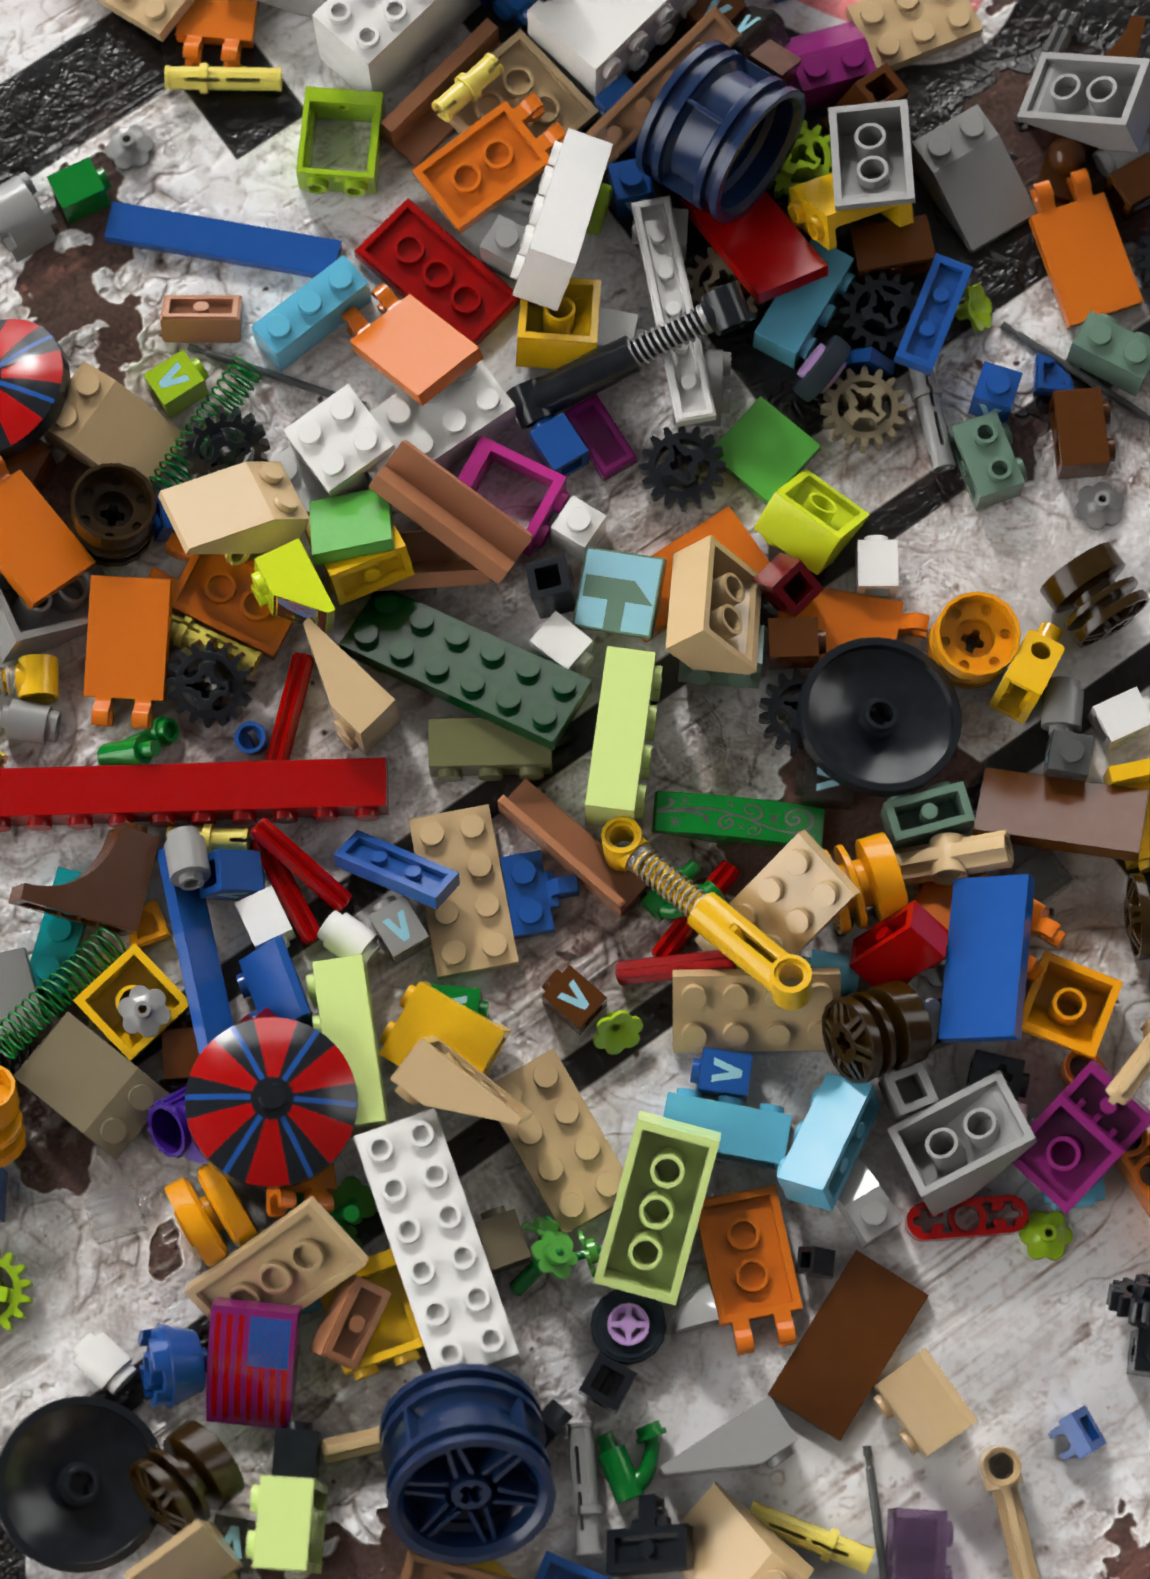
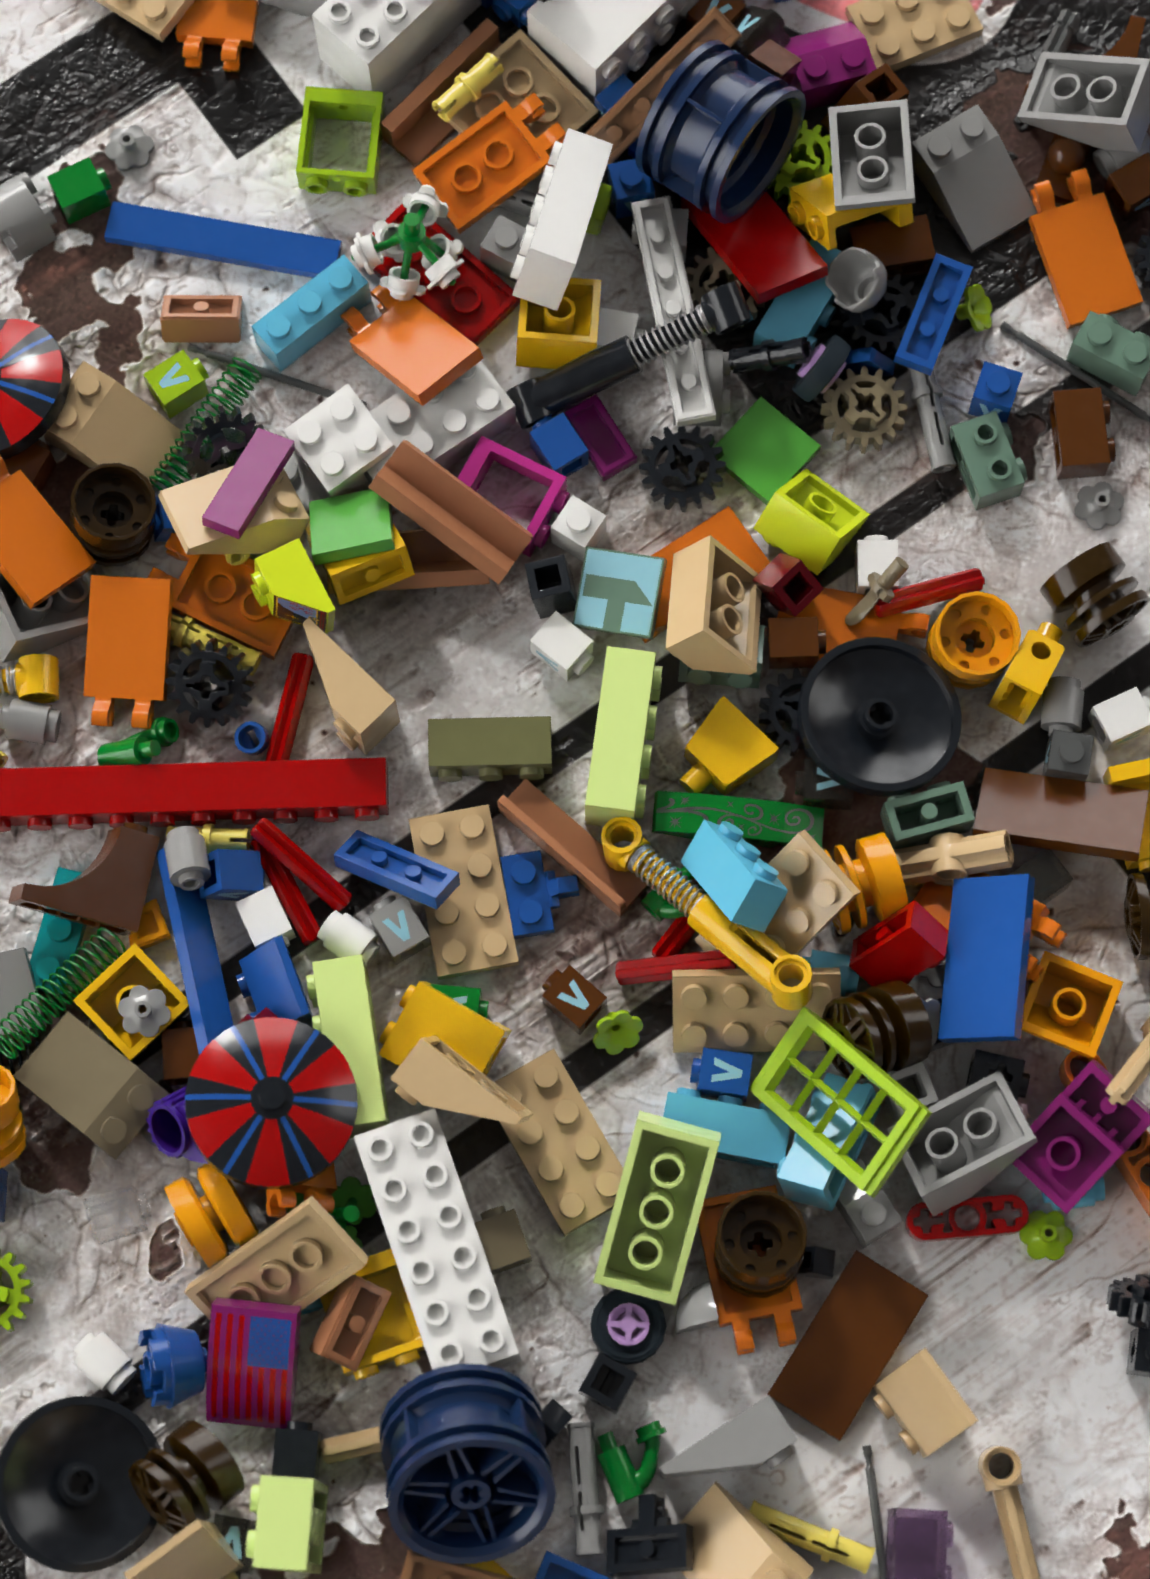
light yellow pin [164,63,282,94] -> none
dark green plate [339,590,592,750] -> none
bright green plant [509,1216,601,1296] -> none
blue tile [1033,353,1074,397] -> none
tile [1048,1405,1107,1459] -> none
none -> tile [202,428,295,539]
none -> white plant [350,185,464,301]
none -> yellow torso [679,695,779,795]
none -> medium azure brick [680,820,789,933]
none -> dark brown wheel [714,1191,807,1298]
none -> black pin [728,337,812,374]
none -> lime piece [749,1007,932,1198]
none -> light grey hair [825,247,887,313]
none -> dark tan piece [845,557,909,626]
none -> red axle [872,568,985,618]

